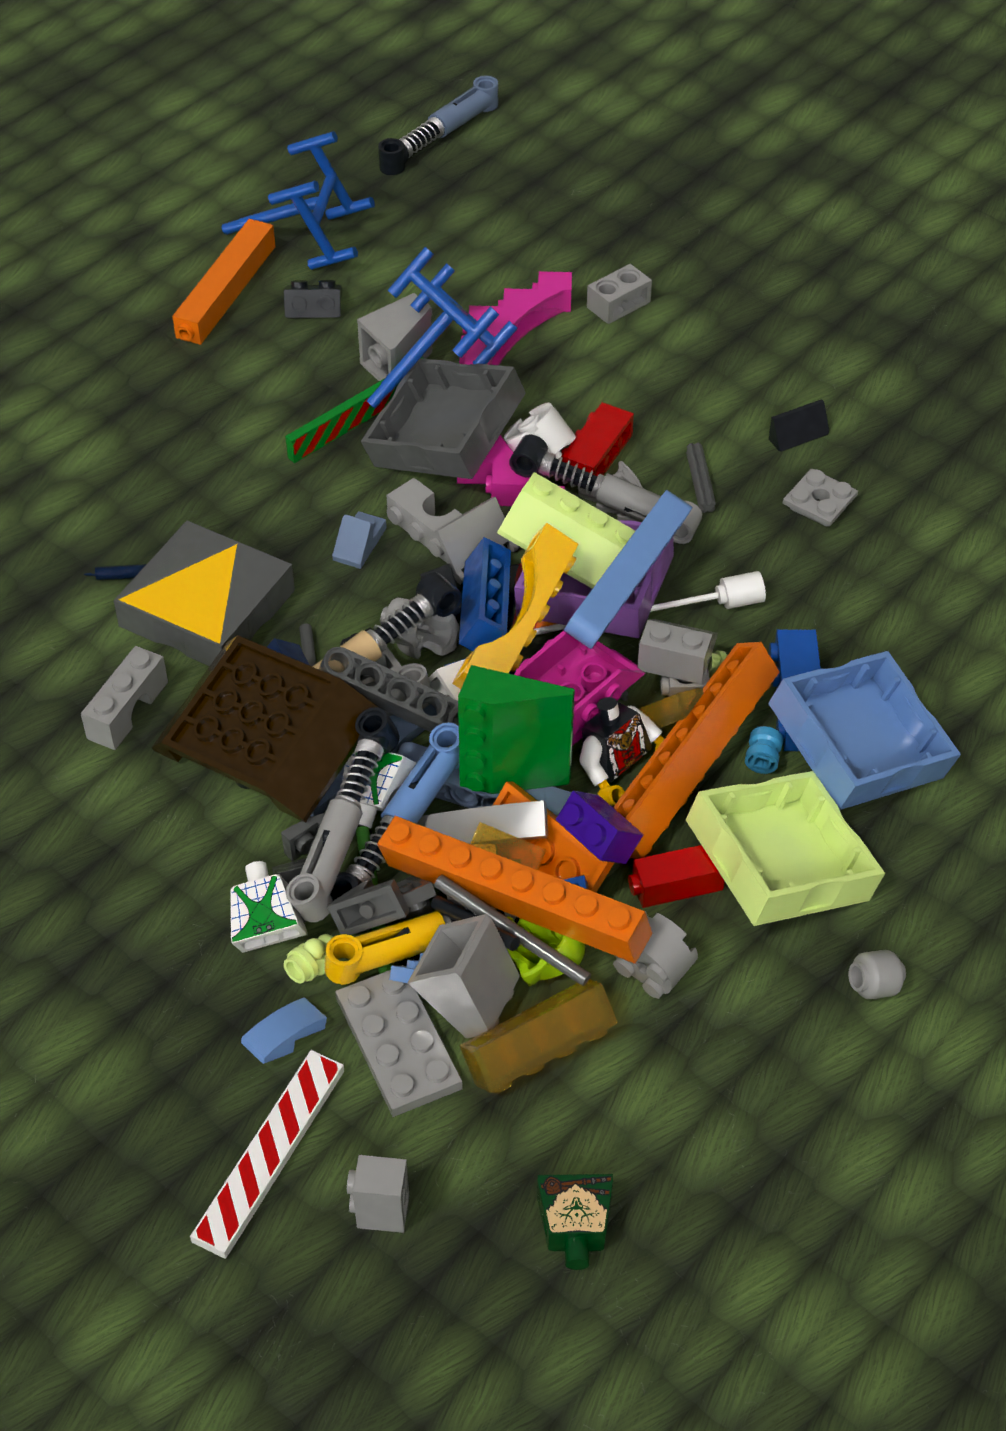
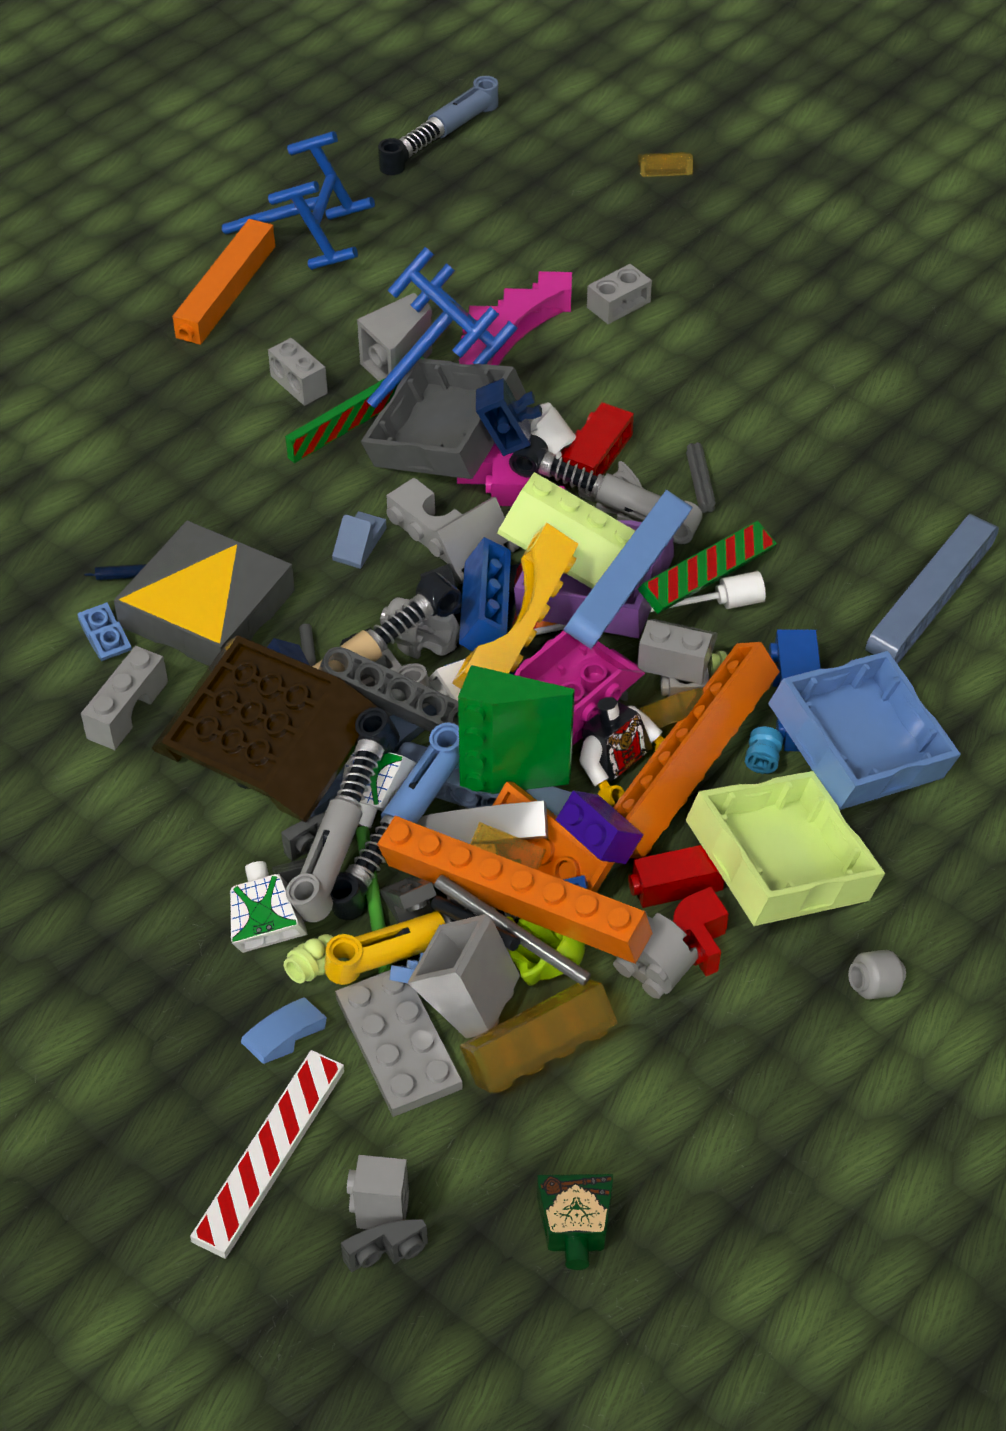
black bracket [284,280,342,318] -> none
dark grey slope [327,879,409,935] -> none
black slope [769,399,829,452] -> none
light grey piece [782,469,858,527] -> none
none -> medium blue slope [77,603,132,661]
none -> light grey brick [268,338,328,406]
none -> dark grey slope [341,1219,428,1273]
none -> dark blue brick [476,378,542,456]
none -> clear yellow slope [638,152,693,177]
none -> green tile [638,520,777,614]
none -> red brick [673,887,729,976]
none -> sand blue beam [865,514,999,664]

